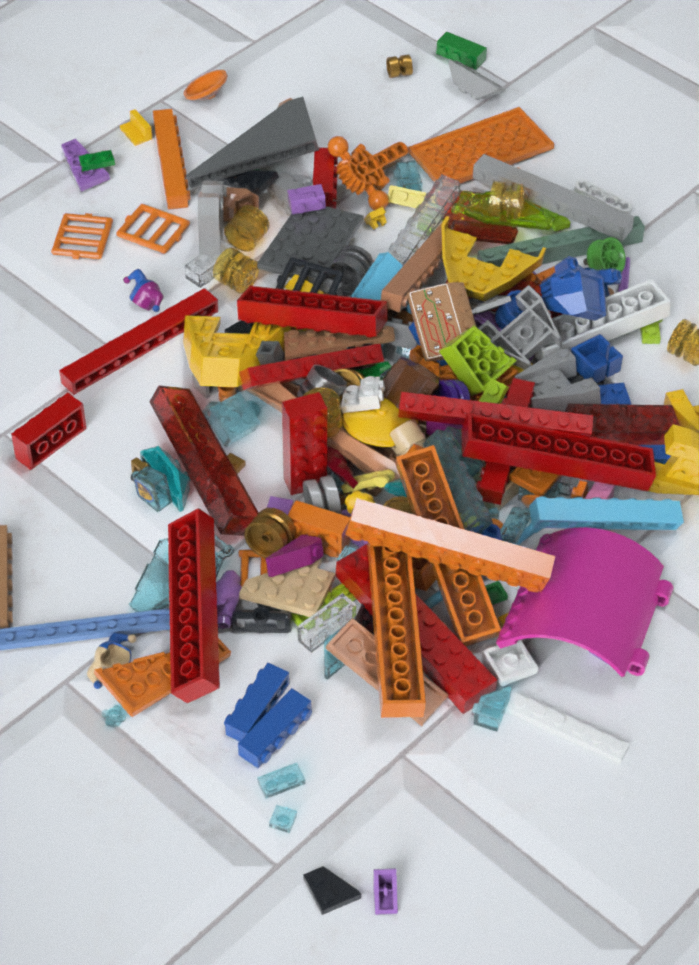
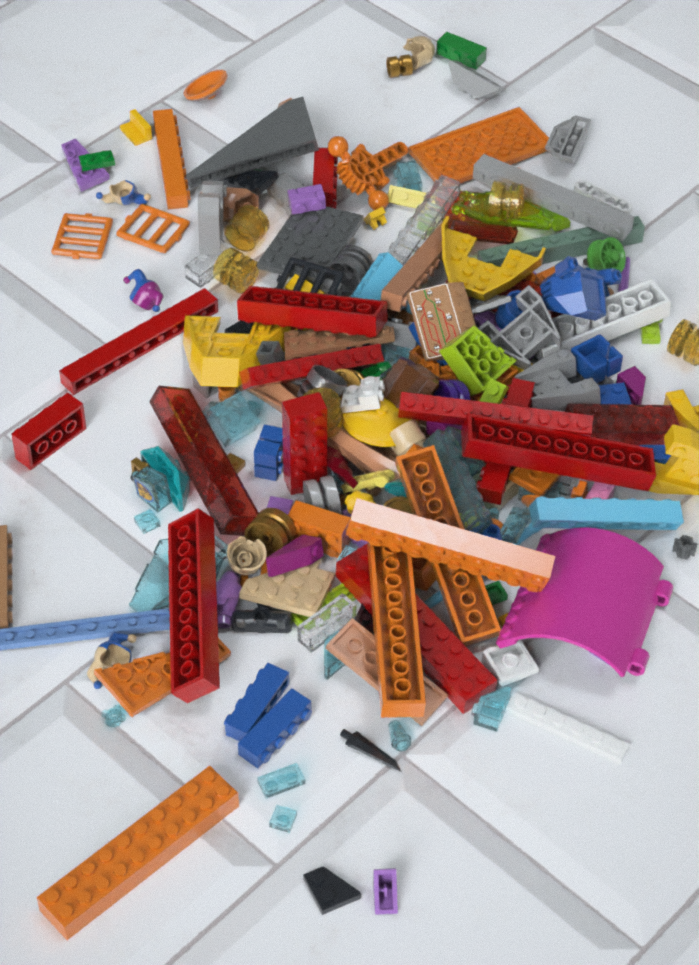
none -> orange brick [36,766,239,940]
none -> piece [96,180,151,205]
none -> clear light blue plate [134,509,161,534]
none -> tan helmet [227,536,267,575]
none -> blue piece [253,424,283,481]
none -> black bar [340,729,402,772]
none -> clear light blue plate [380,343,401,365]
none -> clear light blue cone [388,720,411,752]
none -> tan helmet [403,36,435,70]
none -> light grey wedge [545,115,591,164]
none -> magenta slope [616,366,646,409]
none -> dark grey gear [672,535,698,560]

